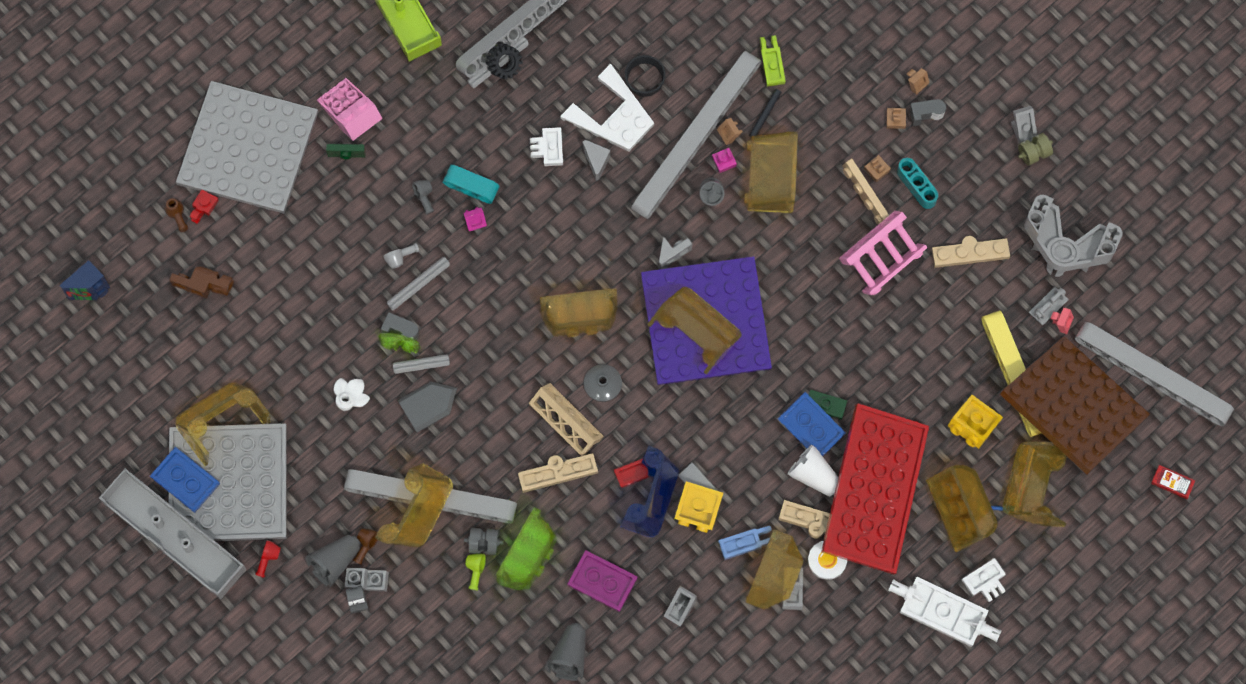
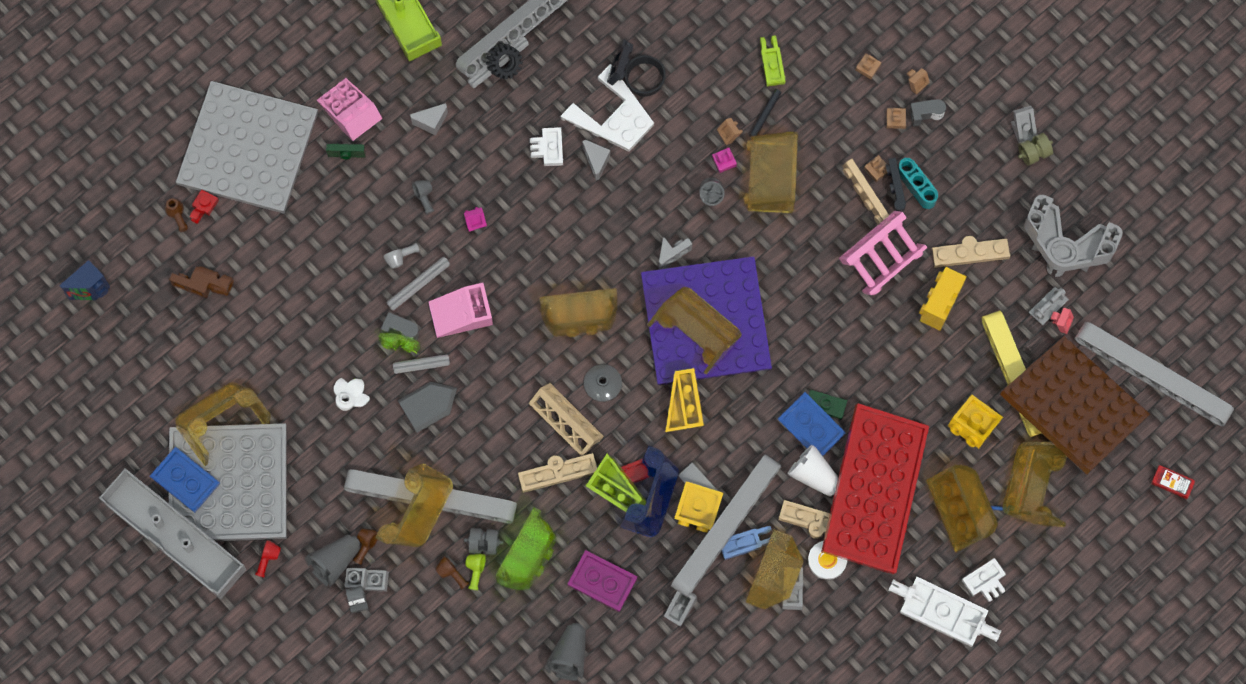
teal beam [443,165,500,204] -> none
light grey beam [631,51,761,219] -> none
none -> light grey slope [410,103,448,136]
none -> bright pink slope [429,283,493,338]
none -> reddish brown bar [435,556,469,590]
none -> lime wedge [586,454,649,521]
none -> black hinge [607,39,633,86]
none -> yellow wedge [665,368,704,432]
none -> light grey beam [671,454,782,597]
none -> medium nougat tile [856,54,882,80]
none -> black plate [885,157,906,212]
none -> yellow wedge [919,267,967,331]

